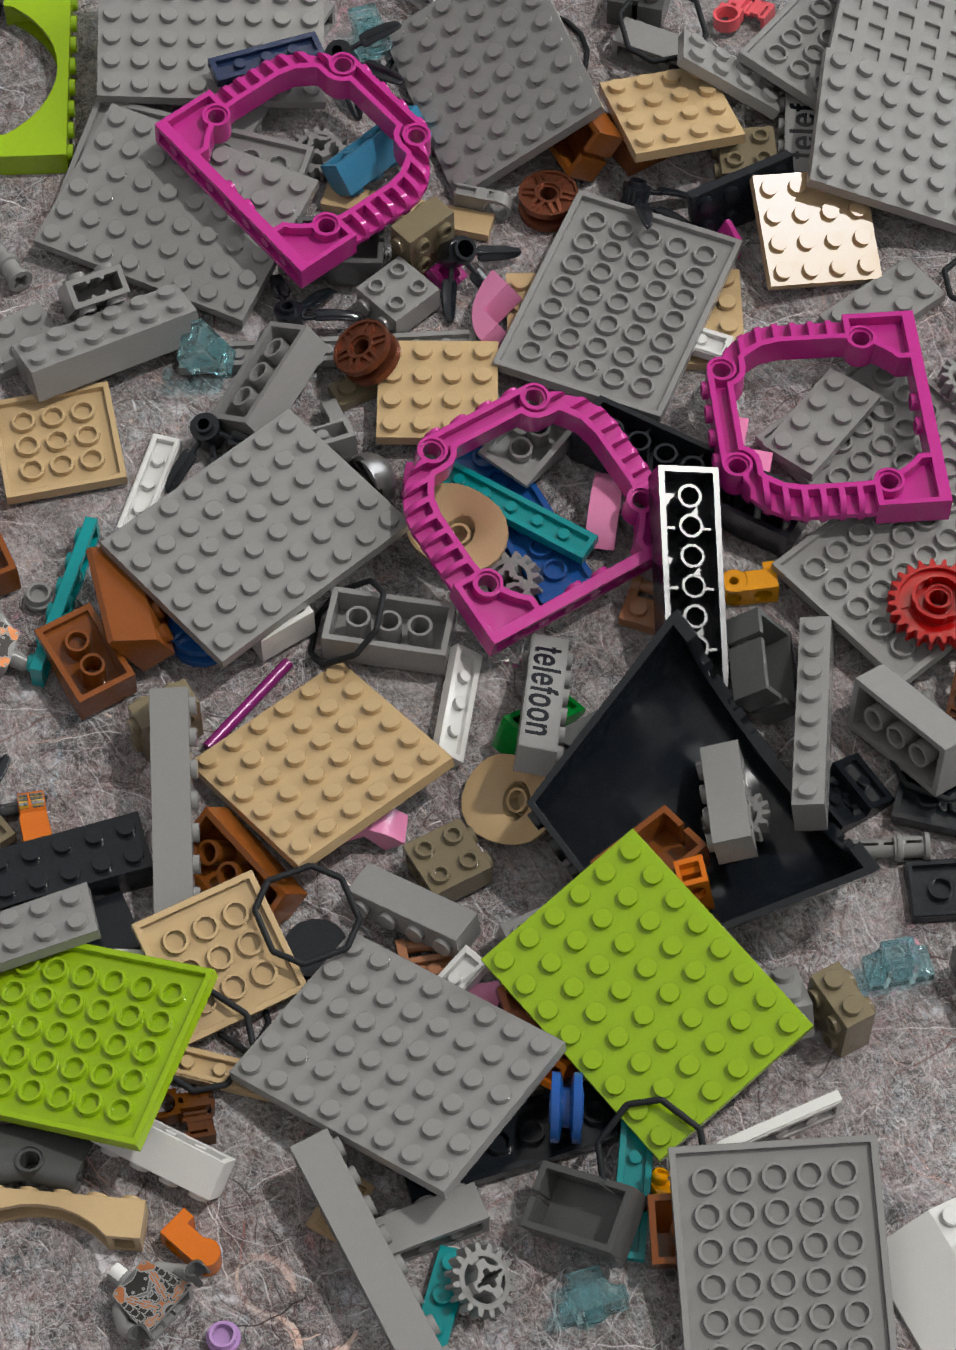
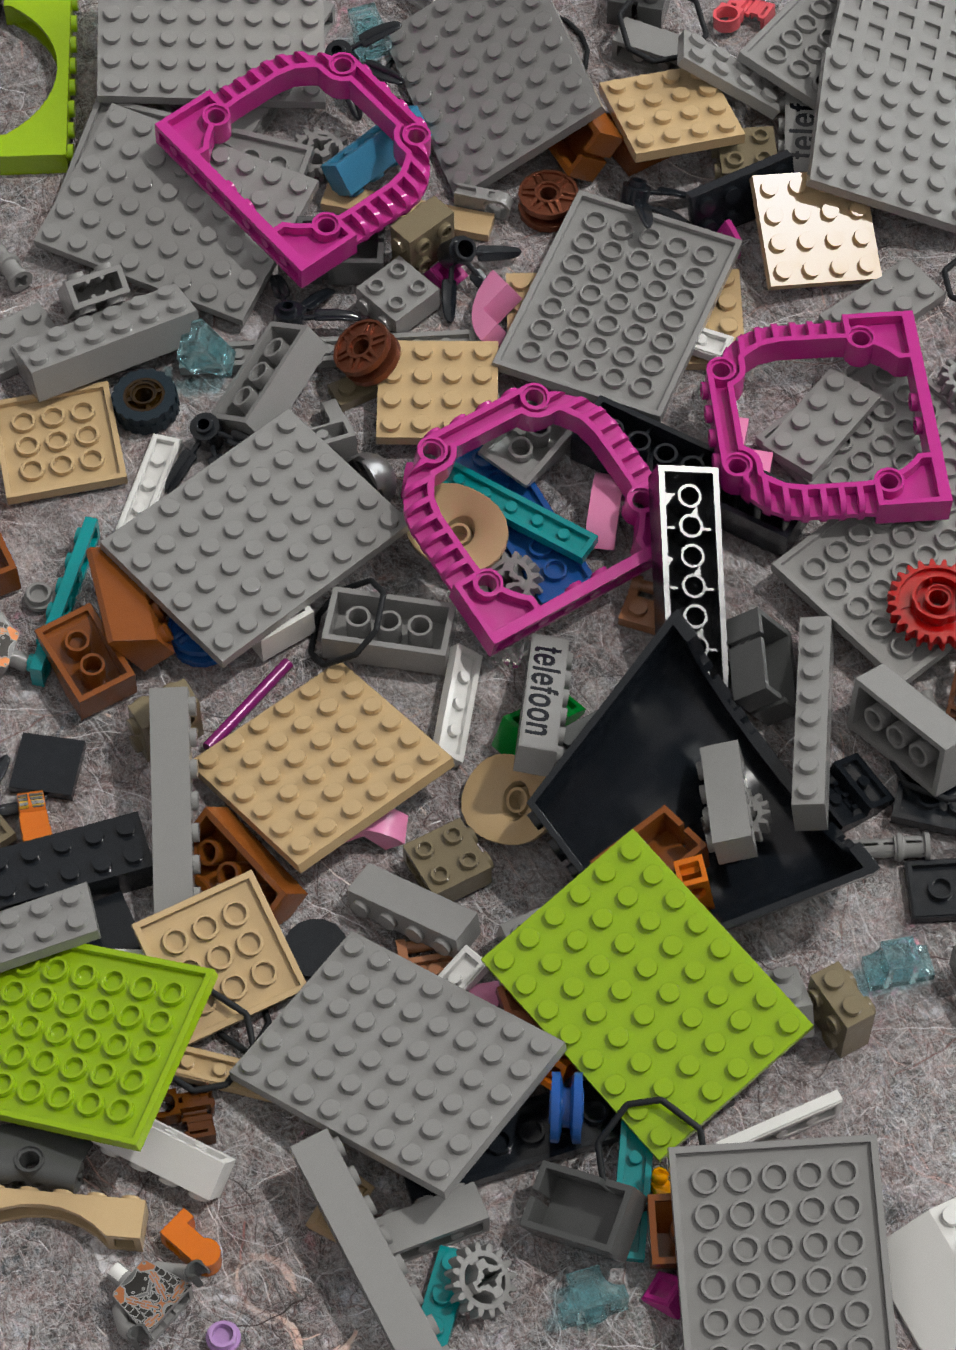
dark blue plate [208,31,325,88] -> none
black piece [252,863,362,967] -> none
light orange leg [724,561,779,606] -> none
none -> black tile [9,732,86,801]
none -> black wheel [111,368,180,436]
none -> dark pink slope [641,1271,681,1320]

